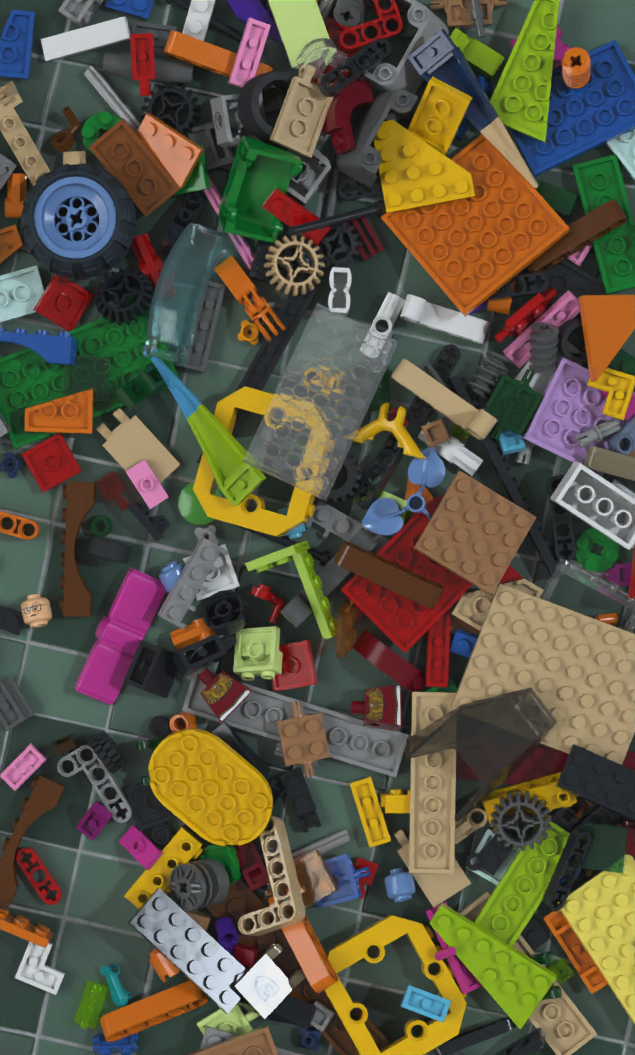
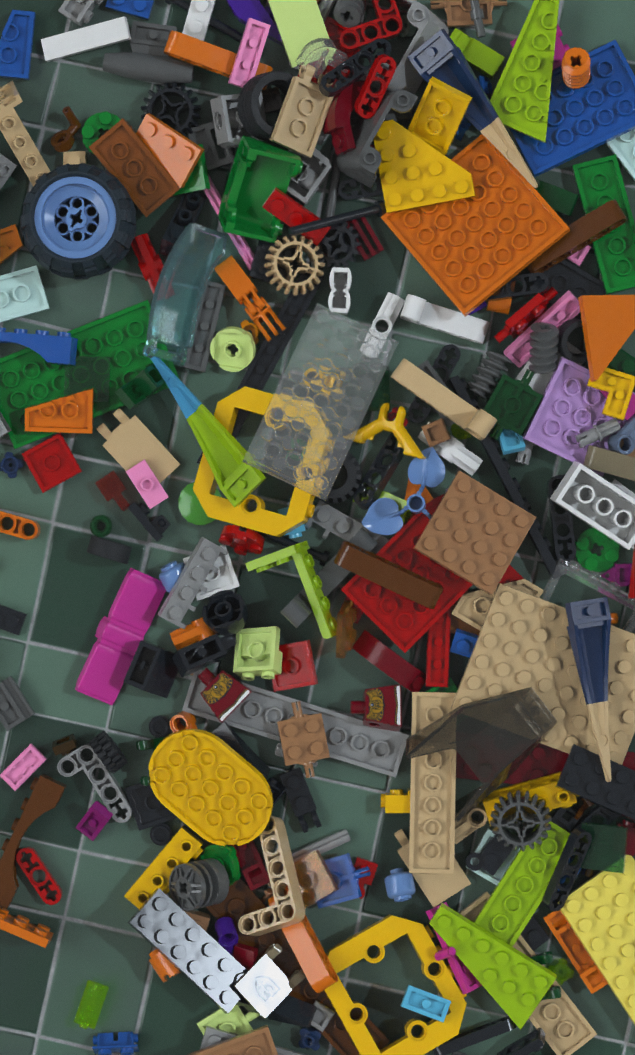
orange piece [5,173,27,218] -> none
white plate [15,942,65,995] -> none
light nougat head [21,594,52,628] -> none
red plate [33,274,94,331] -> none
reddish brown arch [59,481,96,617] -> none
light grey axle [84,66,141,132] -> none
black gear [94,267,155,326] -> none
orange beam [100,980,208,1042] -> none
teal piece [101,964,132,1007] -> none
dark pink plate [119,825,163,870] -> none
red plate [130,33,156,96] -> none
light grey plate [194,525,219,545] -> none
red plate [250,583,285,624] -> none
yellow plate [350,776,391,848] -> none
none -> yellowish green plate [210,326,256,372]
none -> red plate [219,525,265,556]
none -> red beam [354,54,396,119]
none -> dark blue plate [565,597,612,782]

